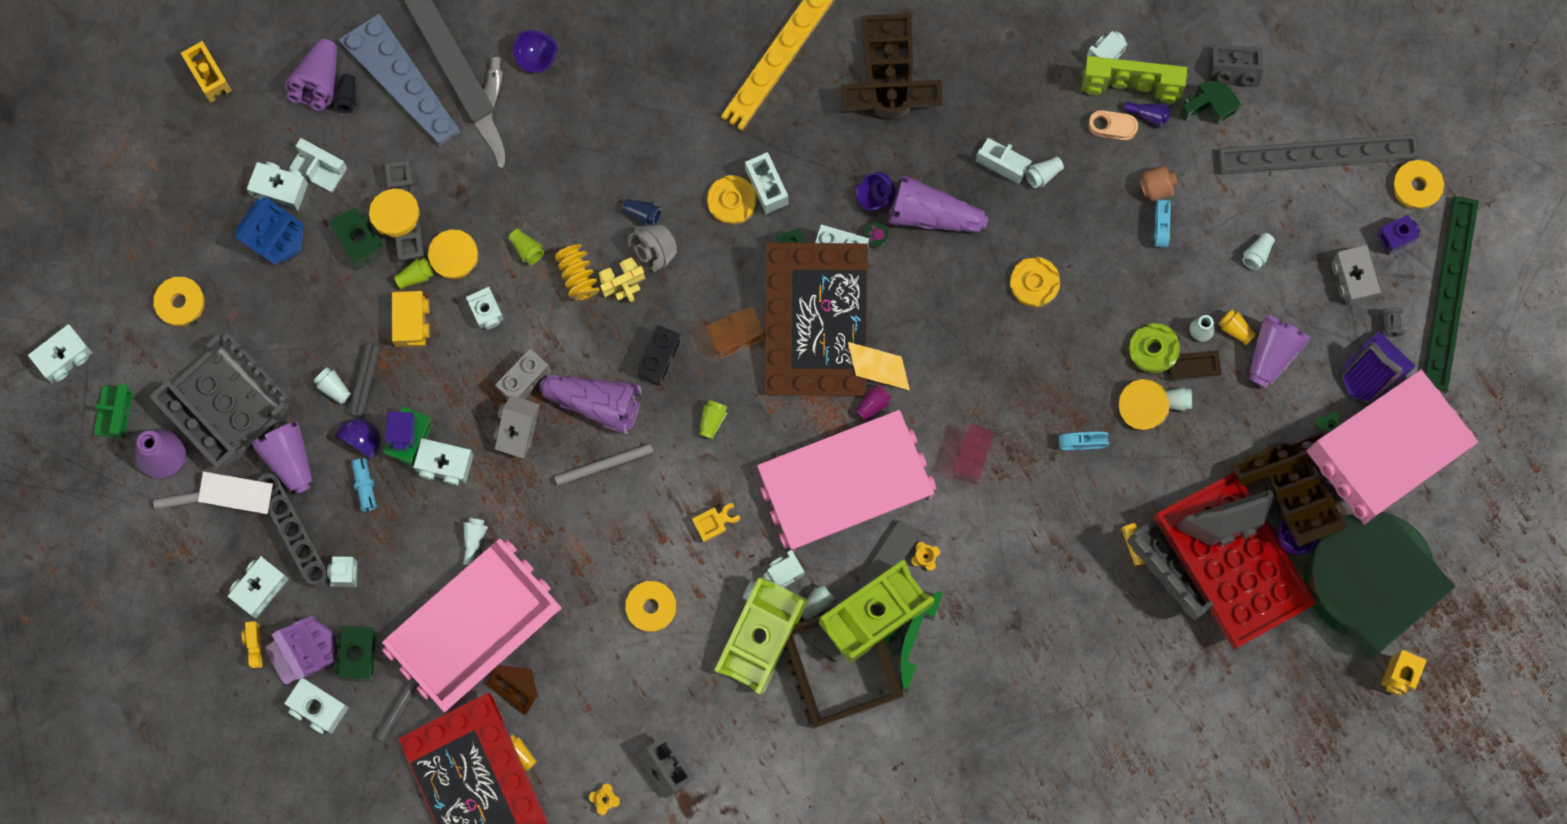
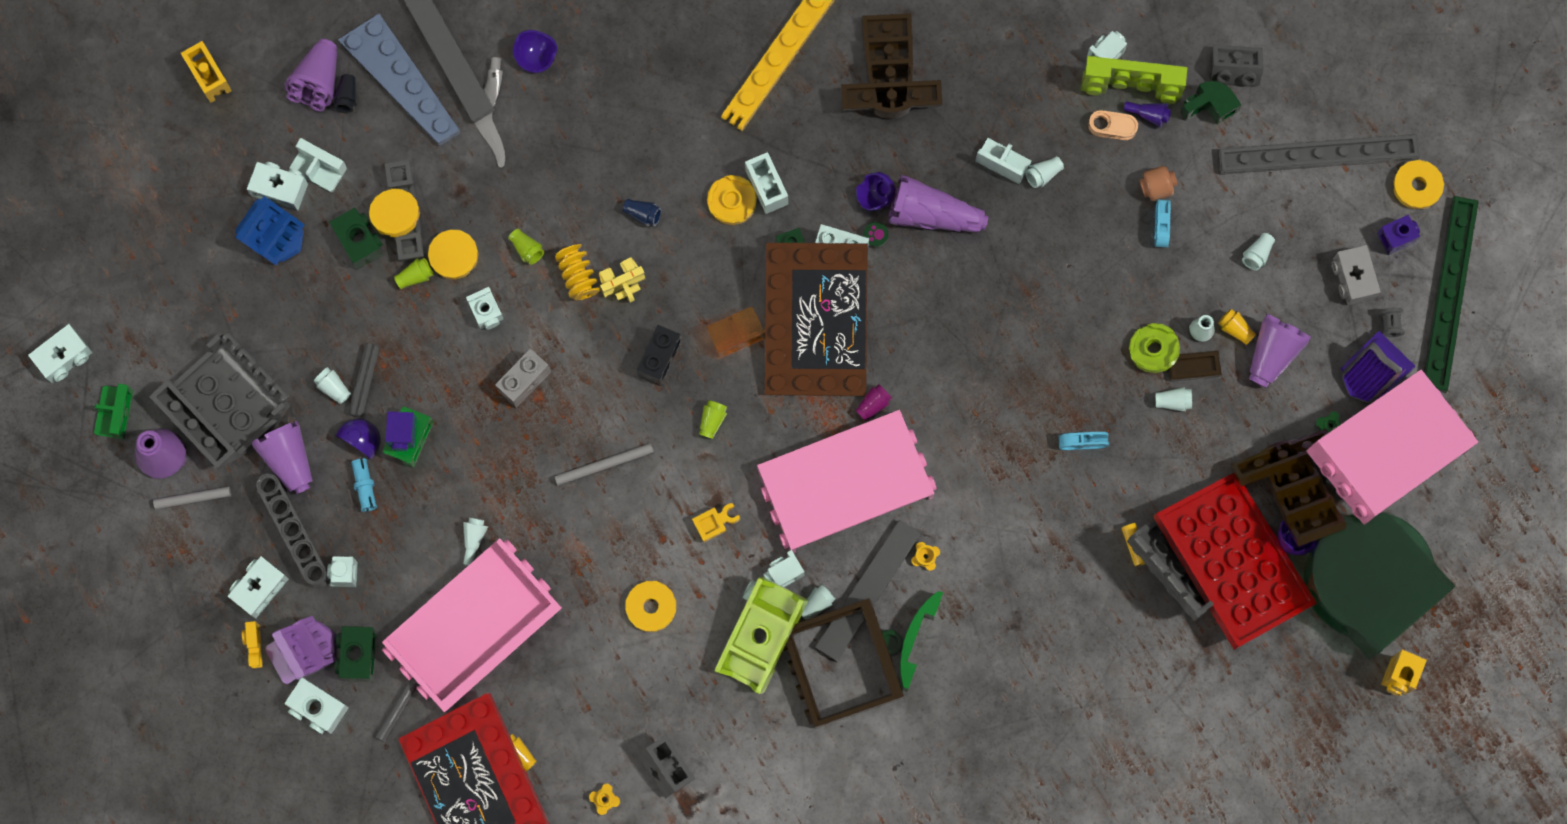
yellow tile [153,277,205,327] -> none
white sticker [198,472,273,514] -> none
yellow brick [392,291,430,347] -> none
light aqua brick [413,438,473,486] -> none
reddish brown slope [486,665,538,716] -> none
light grey brick [493,395,540,459] -> none
medium lavender cone [539,375,641,434] -> none
light grey cone [628,224,677,273] -> none
lime piece [819,560,935,664] -> none
yellow sticker [848,342,910,390] -> none
clear pink brick [954,423,995,485] -> none
yellow tile [1010,257,1060,307] -> none
yellow tile [1119,379,1170,430] -> none
dark grey wedge [1176,489,1275,546] -> none

